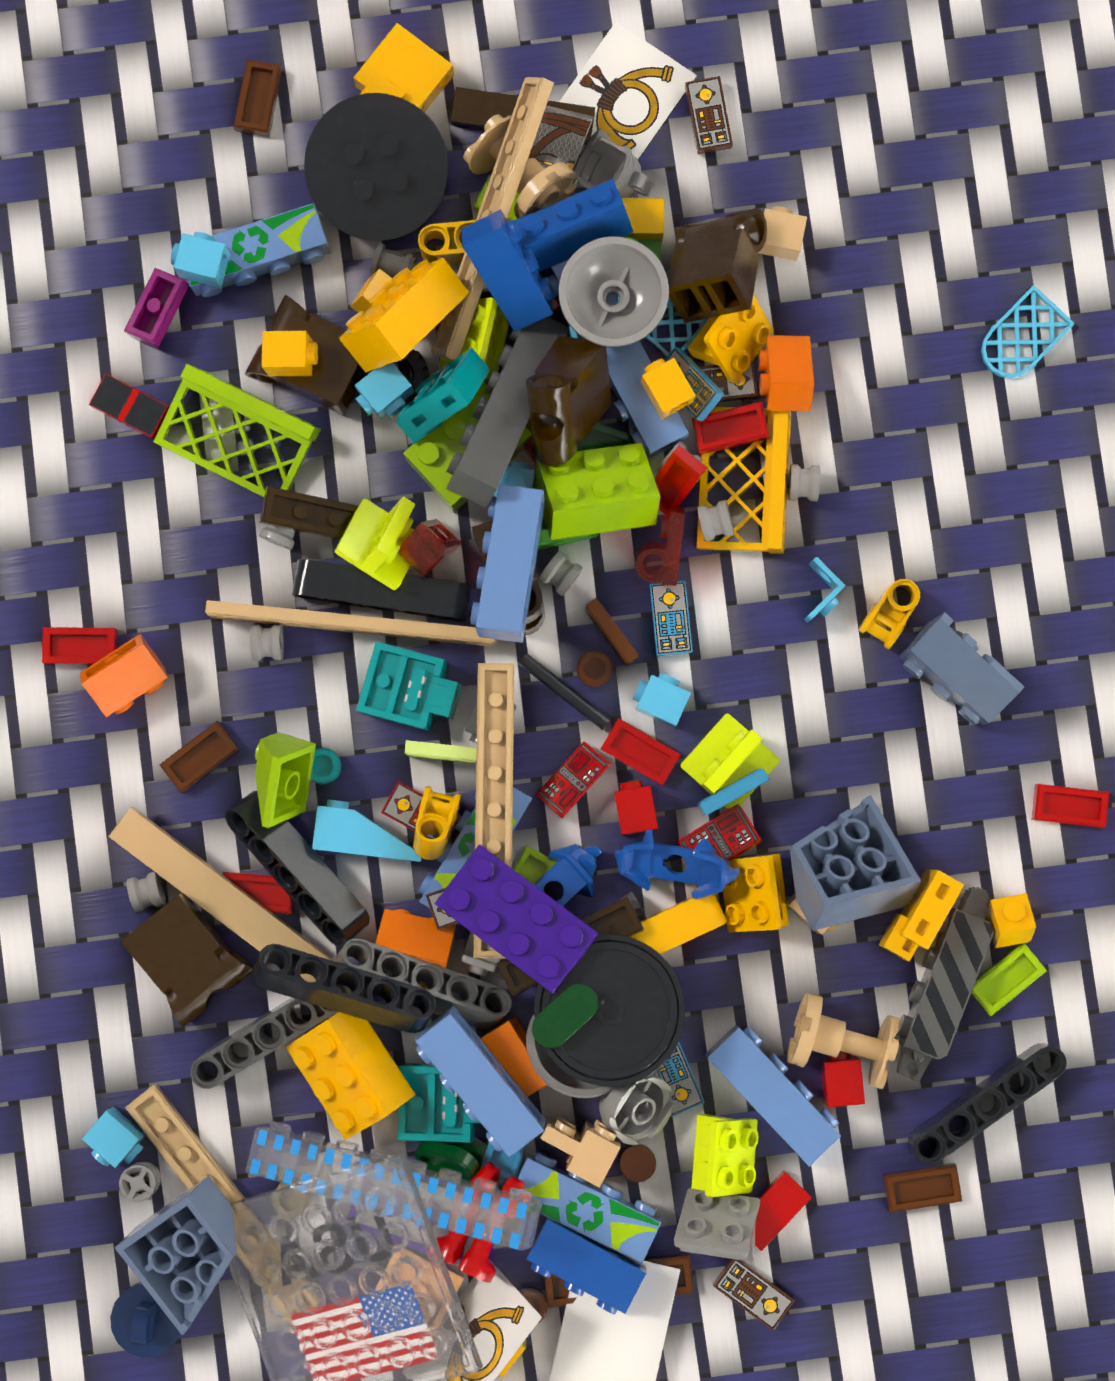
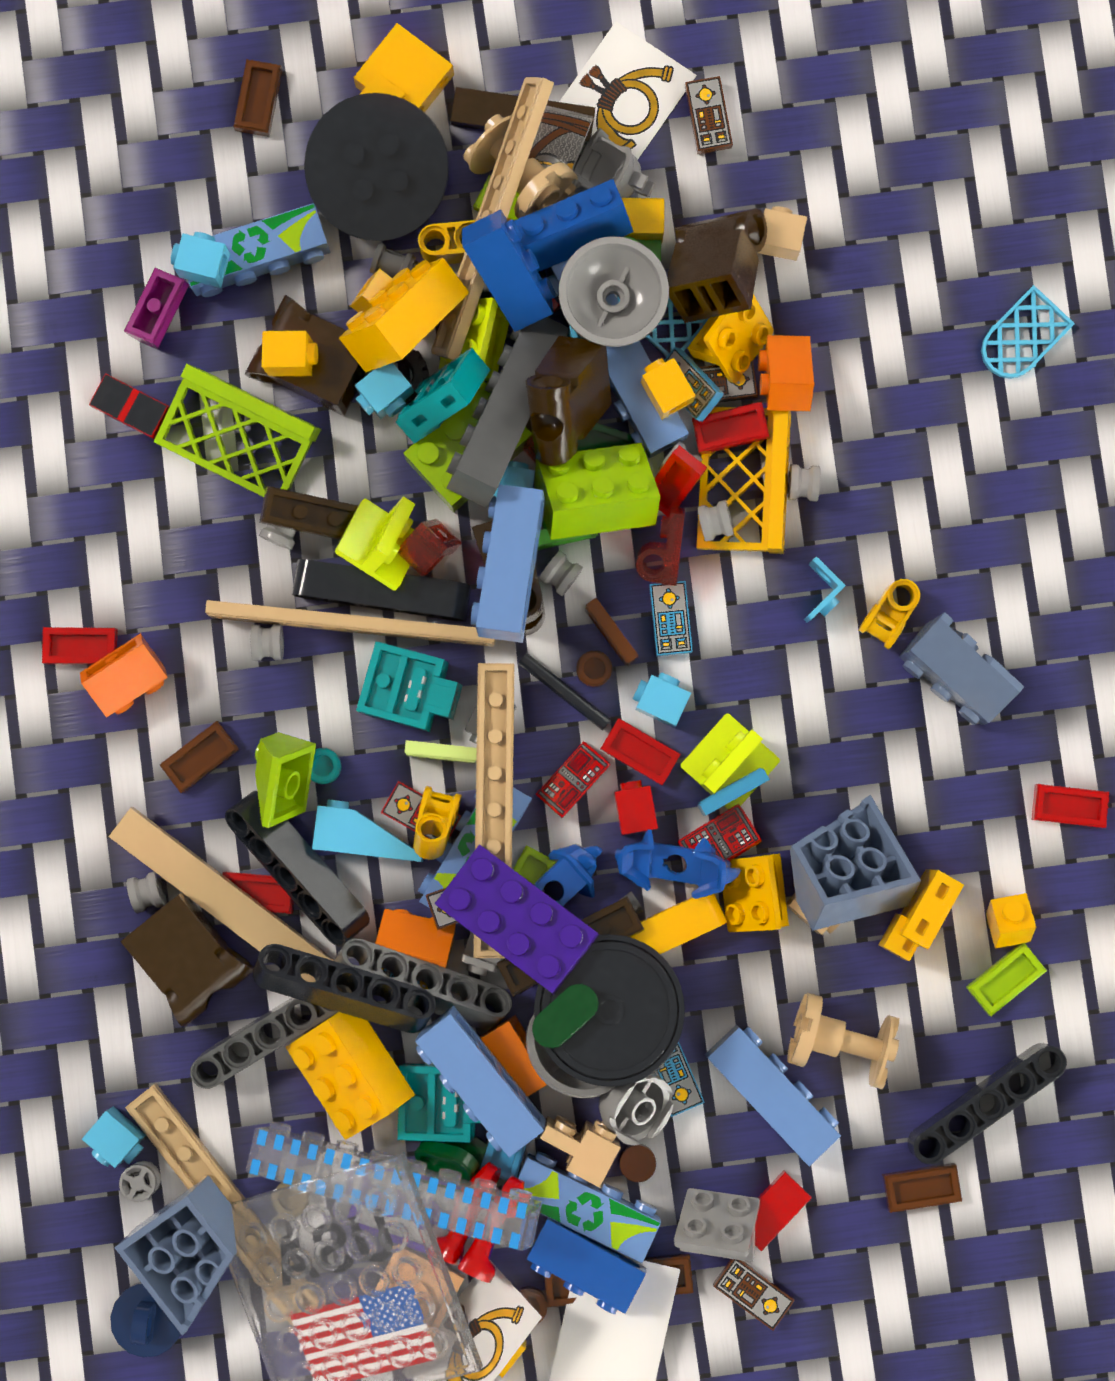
neon yellow bracket [691,1114,759,1197] -> none
red brick [820,1051,865,1107] -> none
dark grey hinge [896,887,994,1082] -> none

